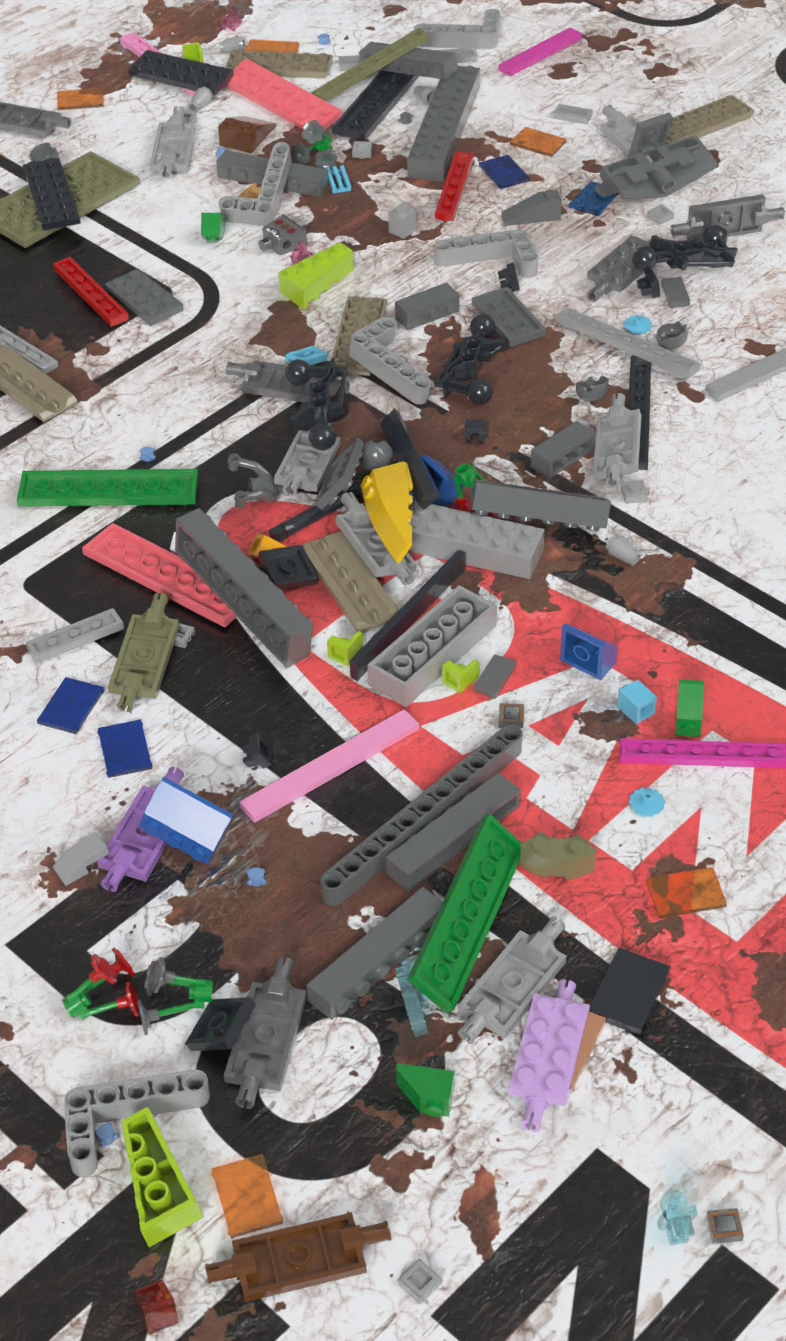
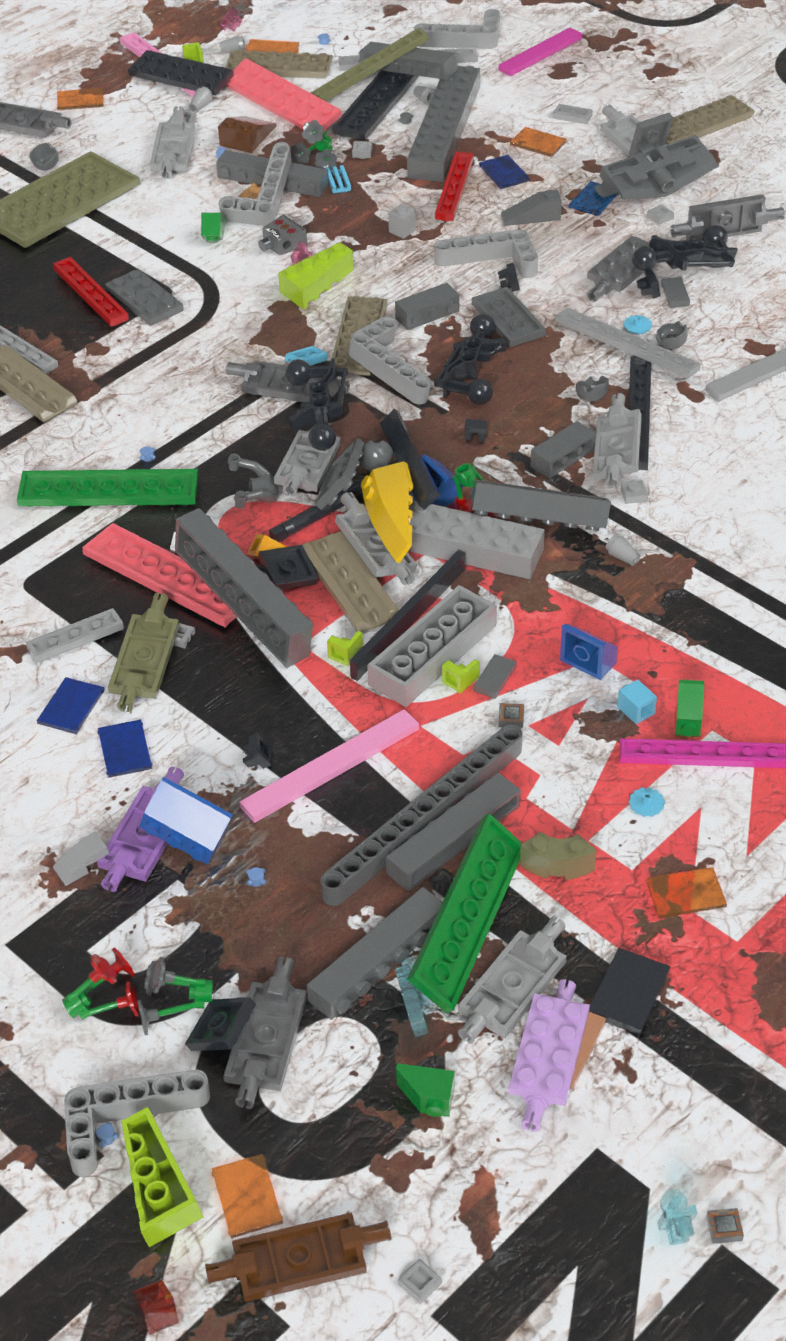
black plate [23,158,81,231] -> none

